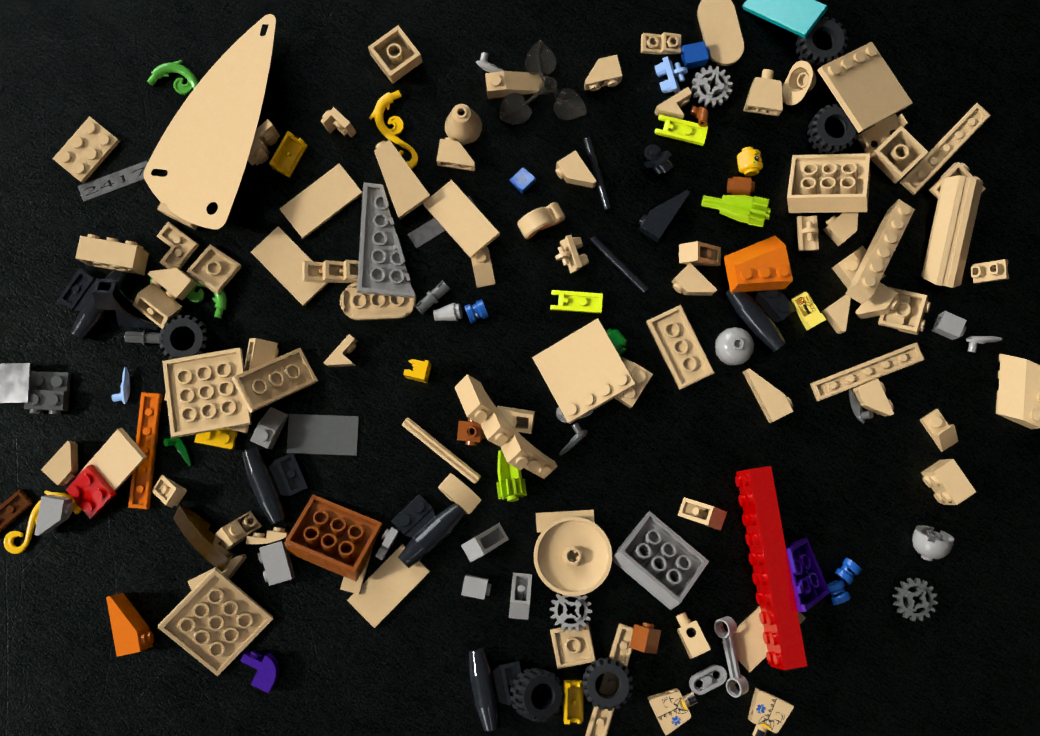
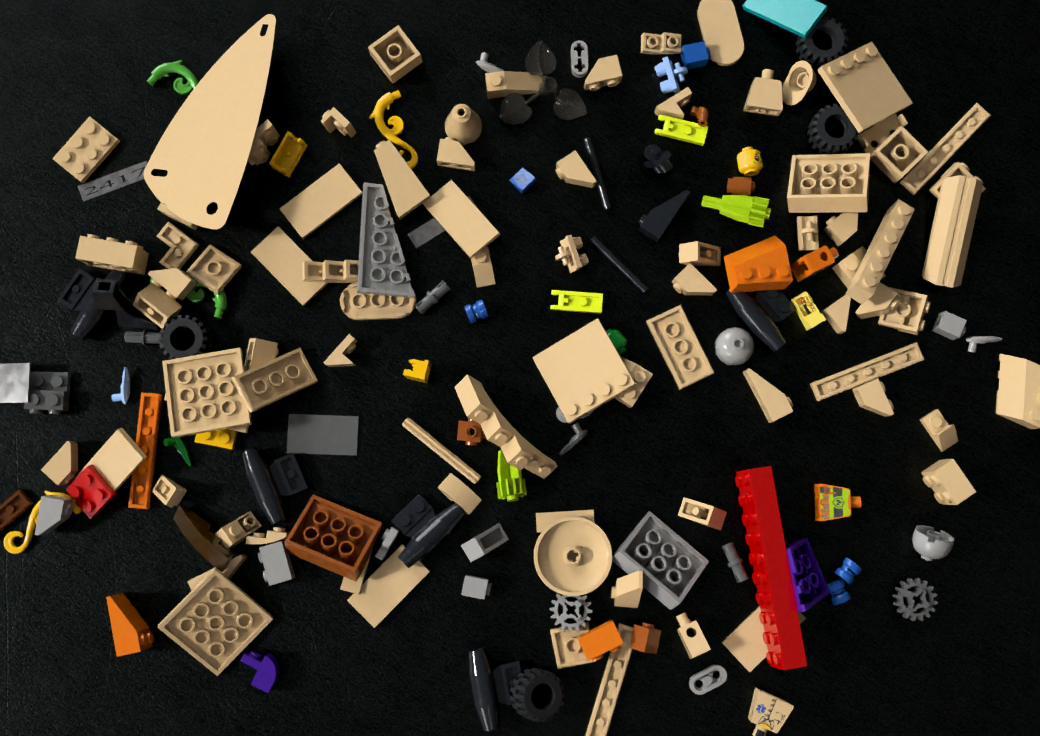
light grey slope [250,407,288,450] -> none
light grey cone [433,302,463,321] -> none
tan slope [497,406,535,434] -> none
light grey slope [509,573,532,620] -> none
tan animal [517,202,565,239] -> none
yellow hinge [563,680,583,724] -> none
black tyre [582,657,633,711] -> none
tan torso [647,689,698,736] -> none
light grey gear [691,66,733,108] -> none
light grey piece [714,616,749,698] -> none
dark grey bar [849,389,873,424] -> none
tan hips [971,259,1009,284] -> none
none -> light grey beam [570,40,588,78]
none -> orange brick [577,620,623,662]
none -> tan slope [611,571,643,608]
none -> dark grey pin [722,542,749,583]
none -> orange torso [790,246,839,282]
none -> torso [814,484,861,521]

